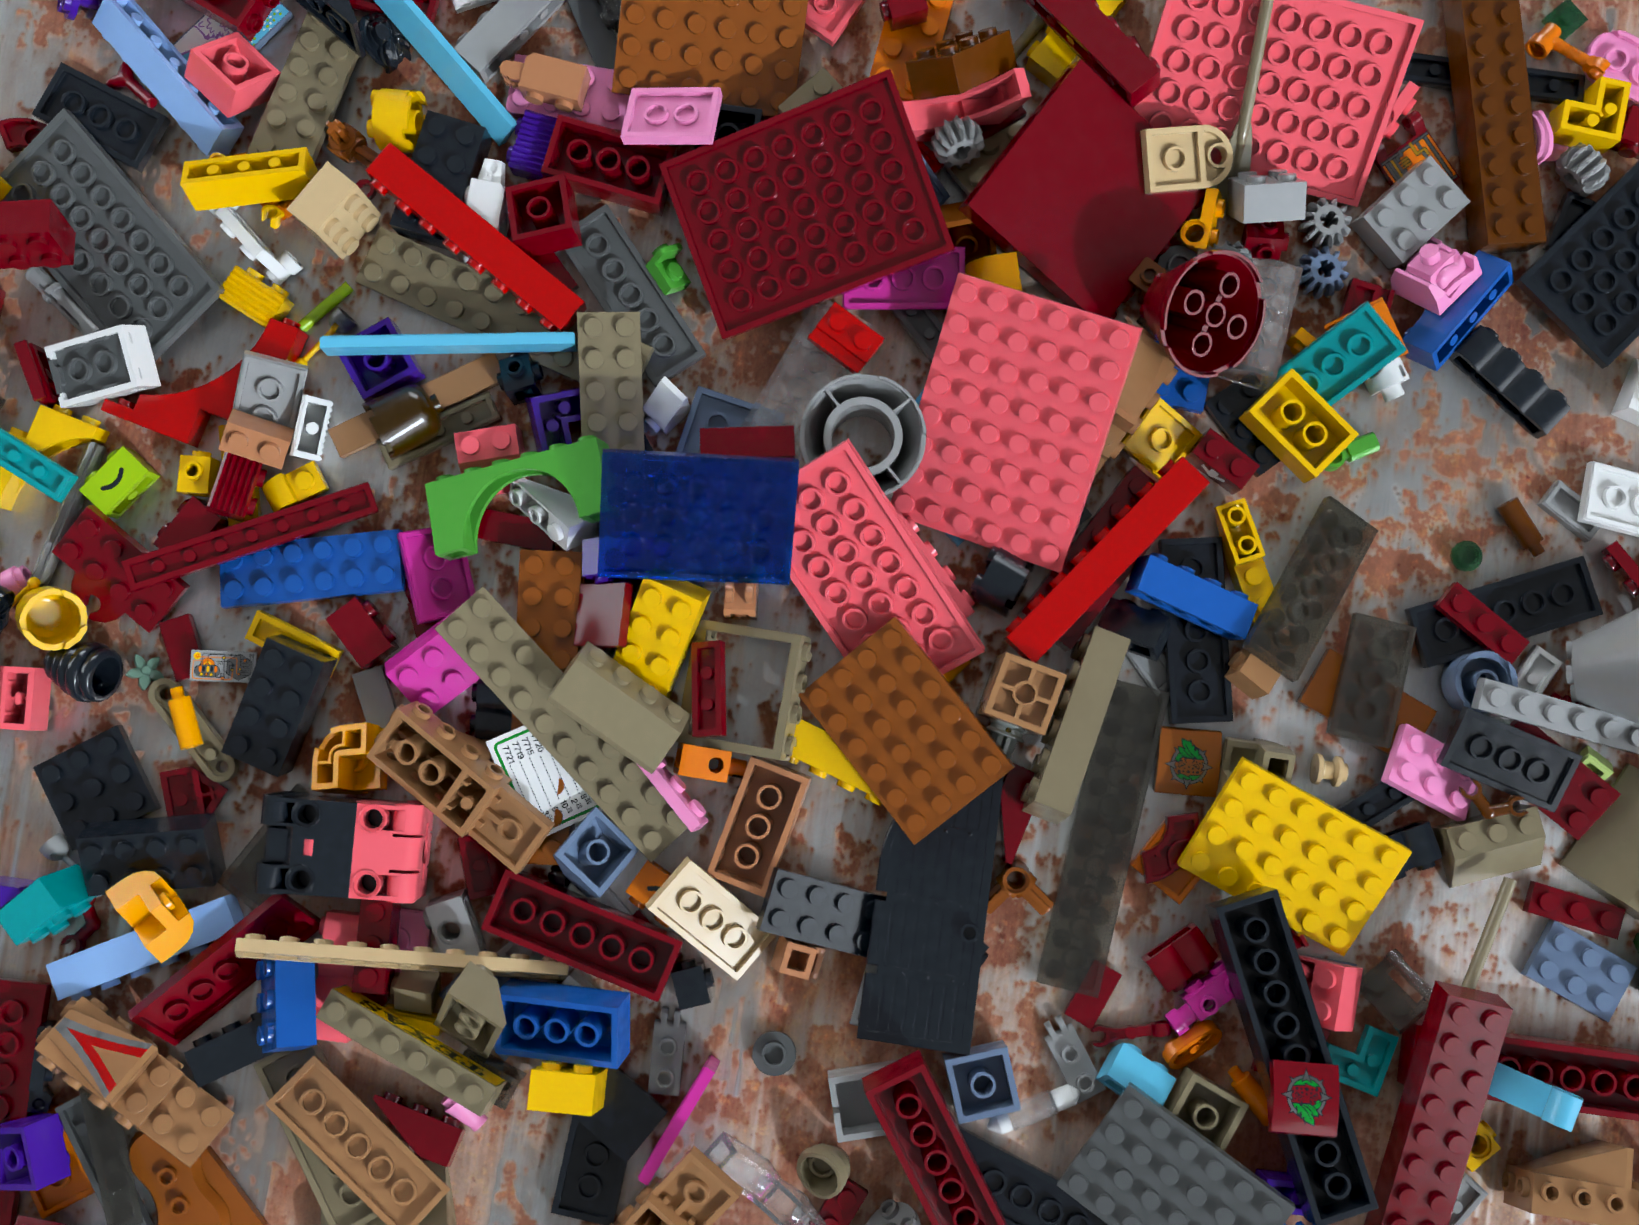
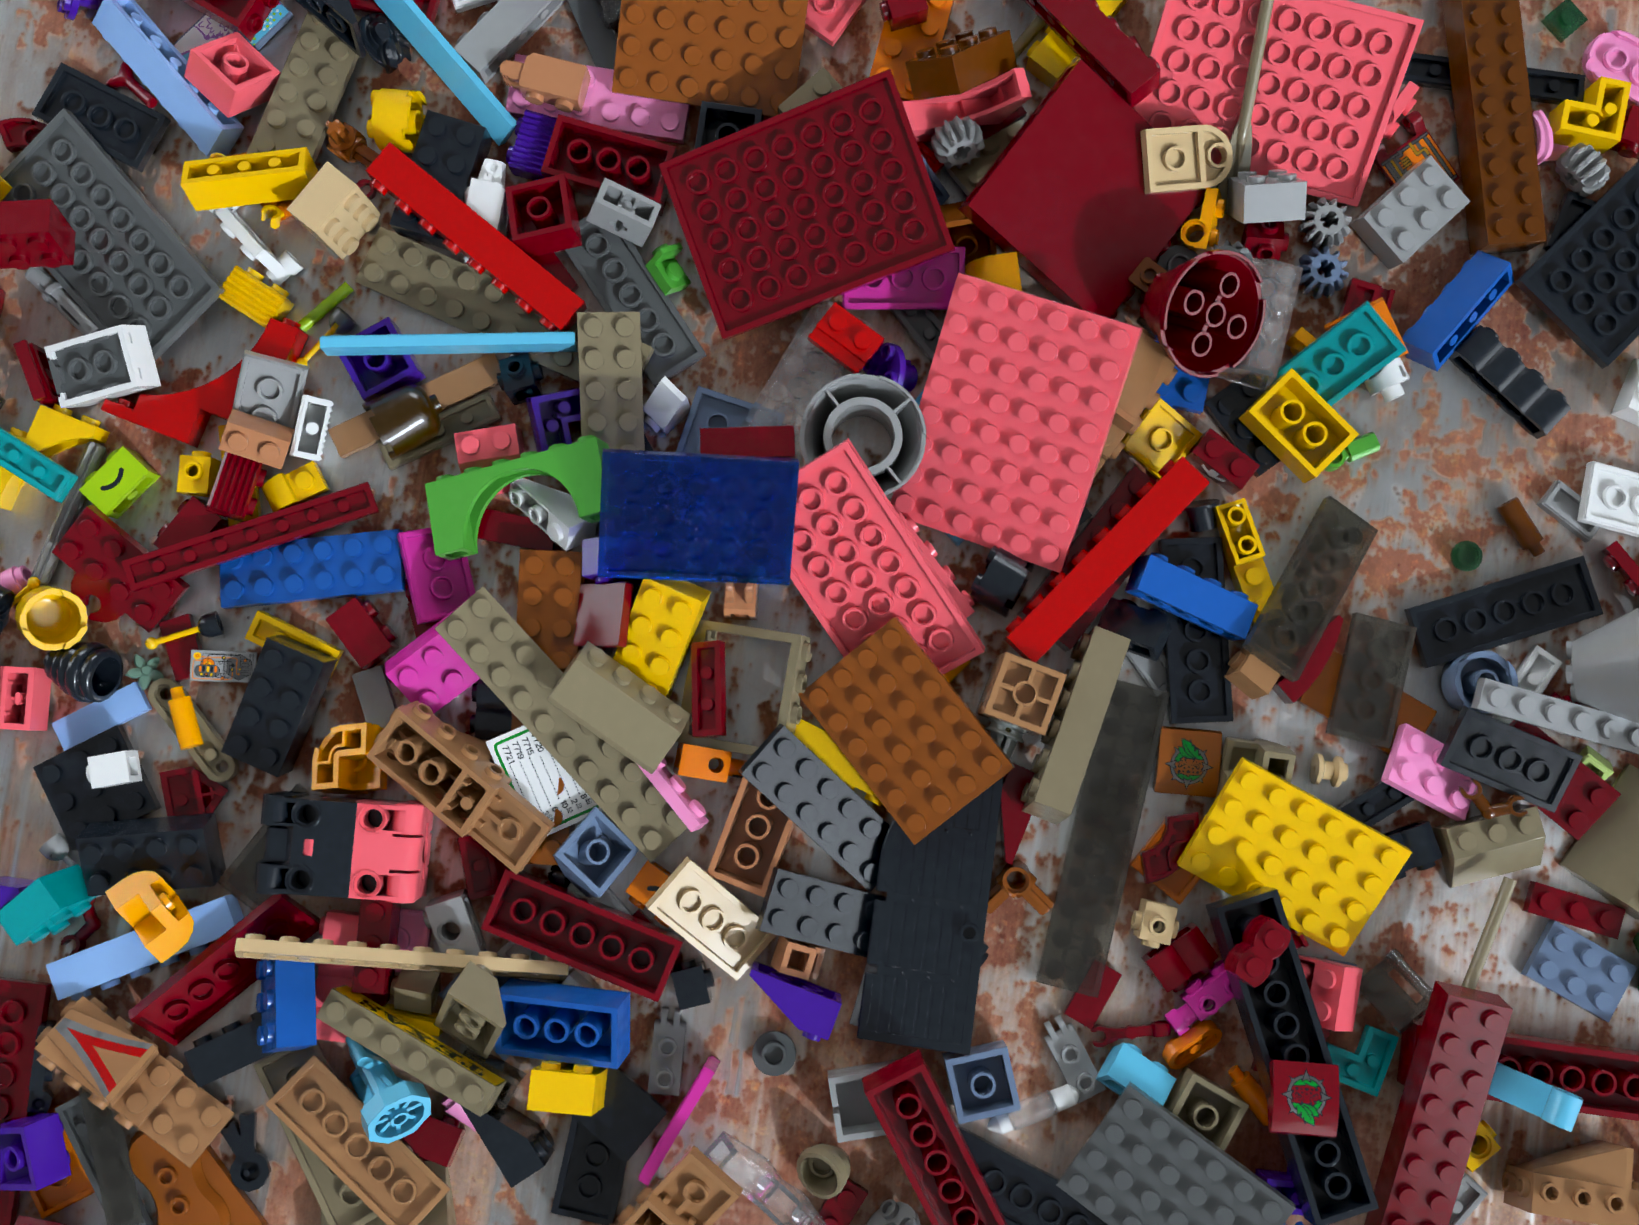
bright pink plate [620,87,723,145] -> none
bright pink brick [1390,237,1483,316] -> none
dark red plate [1434,582,1530,664] -> none
orange brick [1525,22,1610,81] -> none
none -> light blue tile [51,682,152,751]
none -> white brick [86,750,142,789]
none -> hinge [145,611,224,650]
none -> black piece [221,1112,272,1192]
none -> medium azure piece [345,1037,431,1144]
none -> black slope [461,1098,555,1188]
none -> light grey brick [586,178,661,247]
none -> plate [738,724,890,892]
none -> dark purple slope [749,961,842,1042]
none -> dark purple plate [863,342,918,392]
none -> tan brick [1131,898,1179,949]
none -> black piece [1183,499,1220,532]
none -> dark red brick [1224,915,1292,988]
none -> dark red slope [1272,615,1343,704]

